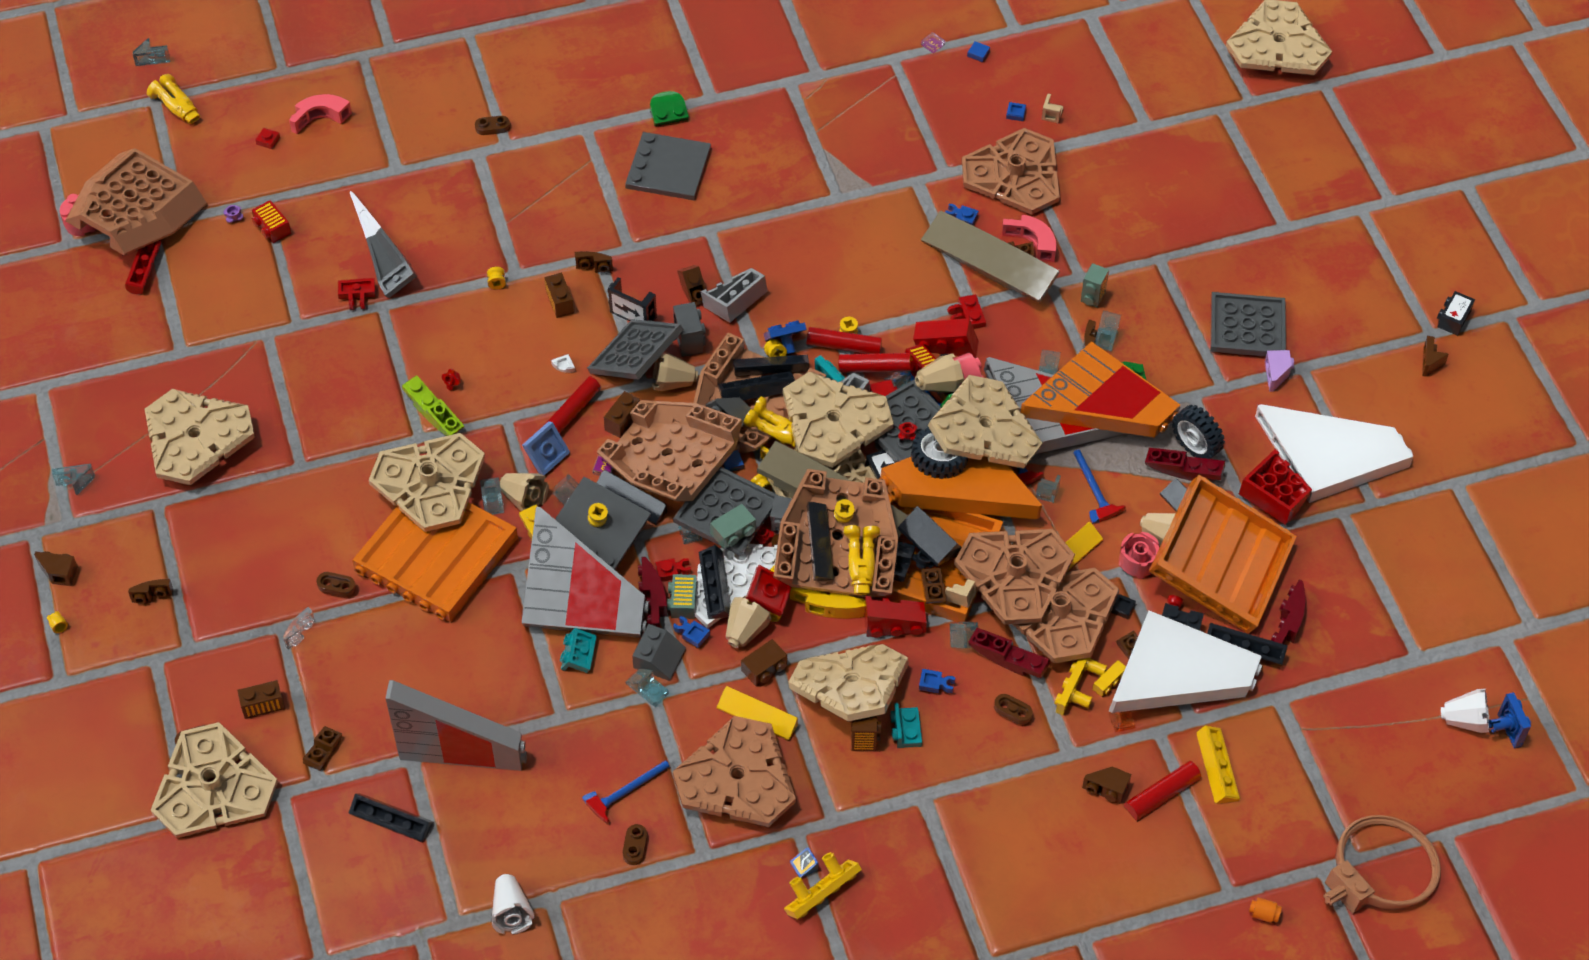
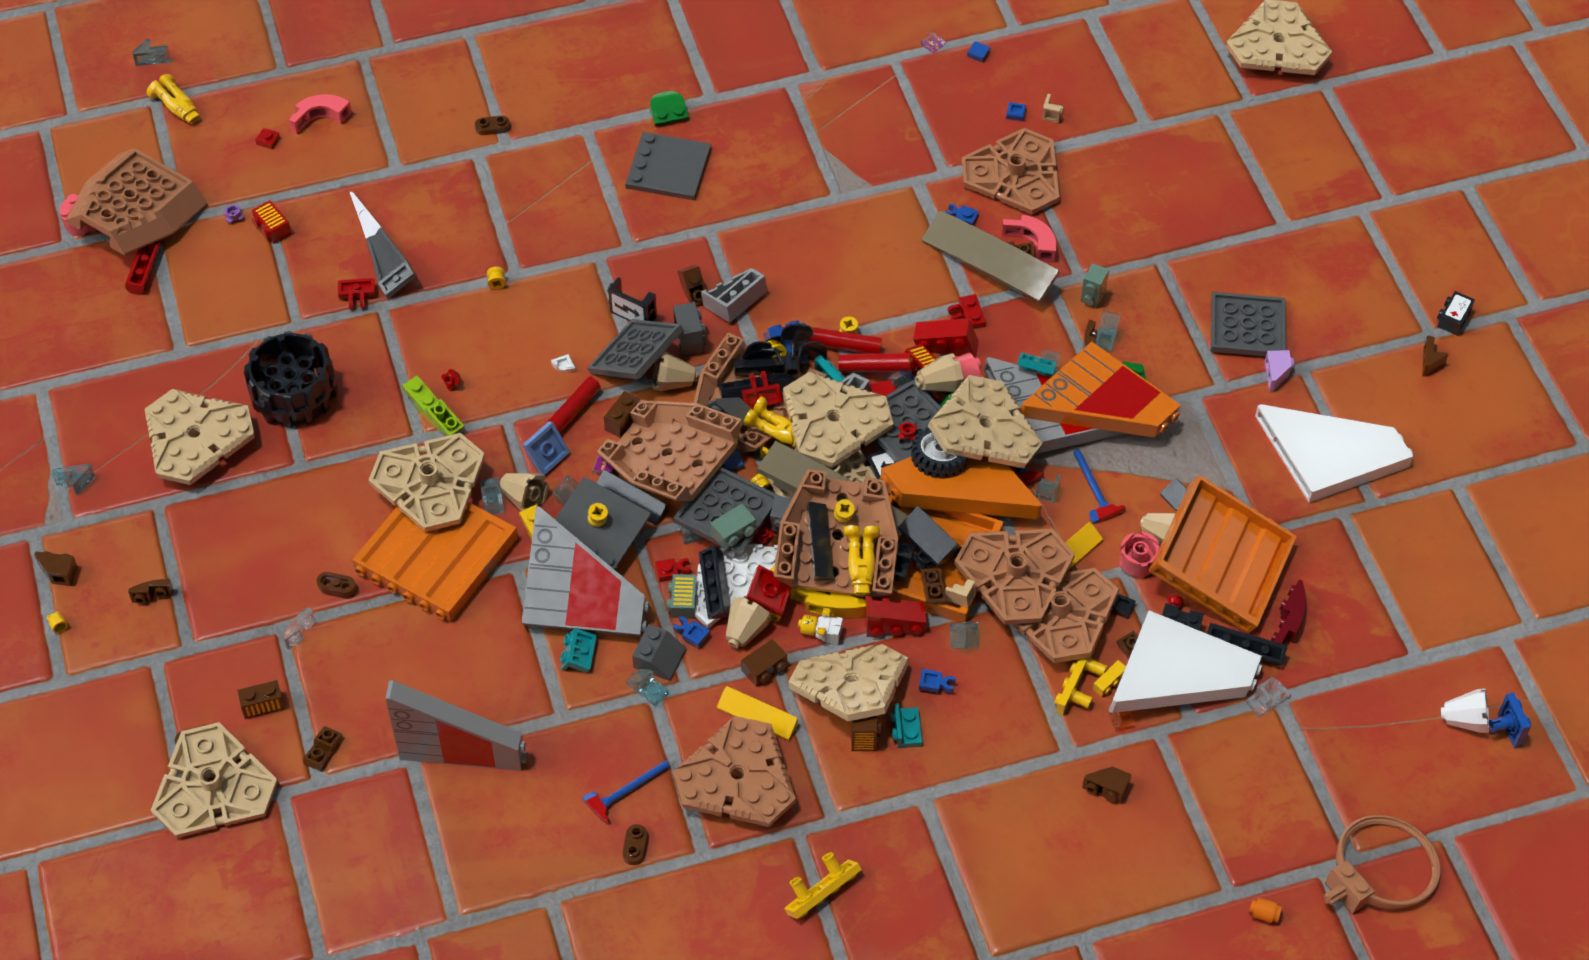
black slope [348,793,433,842] -> none
white cone [491,874,534,934] -> none
reddish brown brick [544,272,574,318] -> none
reddish brown slope [575,251,613,273] -> none
dark red slope [638,557,667,628] -> none
slope [790,847,819,878] -> none
dark red slope [968,627,1050,679] -> none
reddish brown plate [994,694,1033,725] -> none
red brick [1124,761,1201,821] -> none
dark red slope [1145,447,1225,481] -> none
black wheel [1172,405,1225,459] -> none
yellow slope [1197,725,1240,804] -> none
red wedge [1239,448,1312,525] -> none
none -> black wheel [244,331,338,427]
none -> red hinge [741,371,782,409]
none -> black plant [742,323,827,376]
none -> piece [798,608,843,645]
none -> teal bracket [1017,352,1057,375]
none -> clear brick [1246,677,1291,718]

